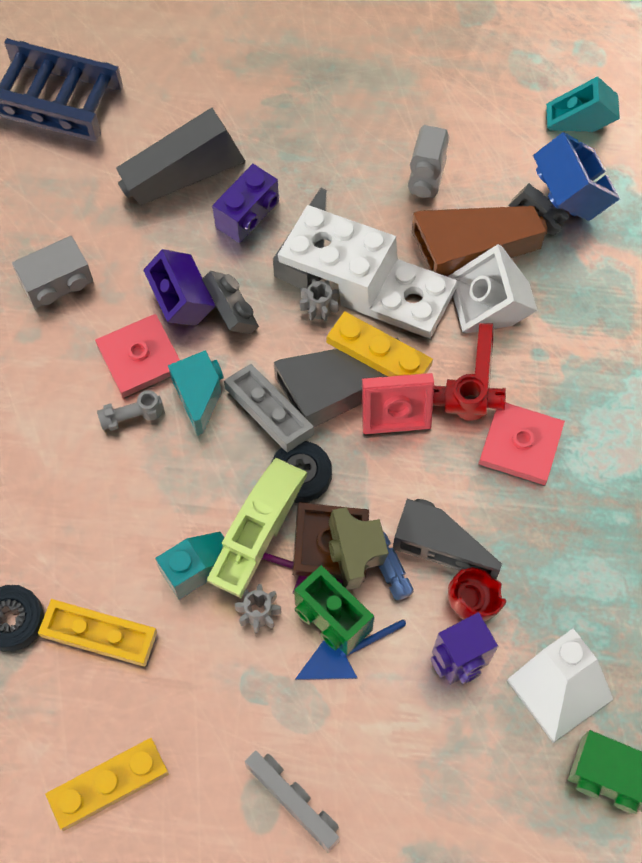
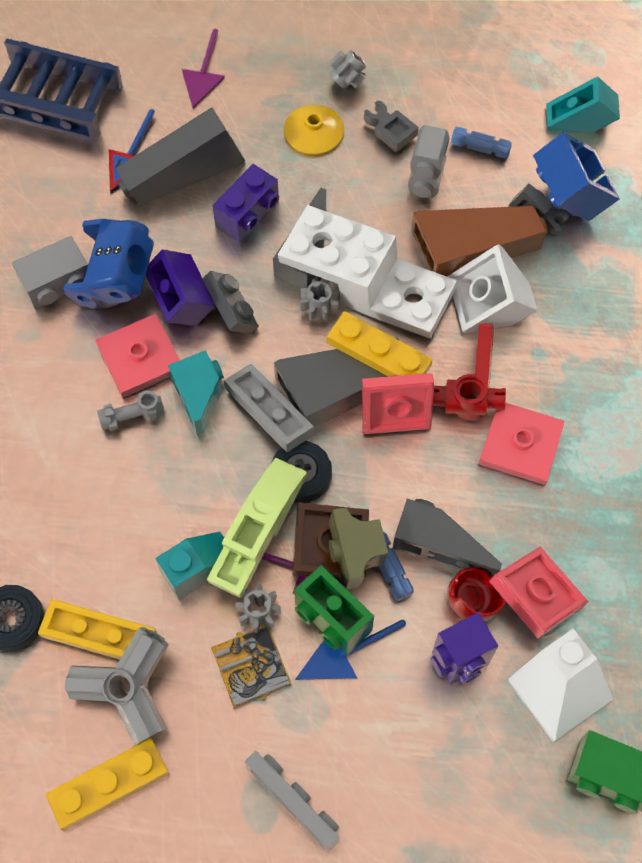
none -> blue piece [63,219,154,309]
none -> light grey piece [65,627,169,745]
none -> blue piece [108,109,155,193]
none -> magenta piece [182,28,225,108]
none -> piece [211,625,292,709]
none -> yellow dish [284,105,344,156]
none -> light grey gear [330,50,367,89]
none -> dark grey plate [364,100,419,152]
none -> medium blue axle [451,127,512,159]
none -> coral plate [489,546,589,639]

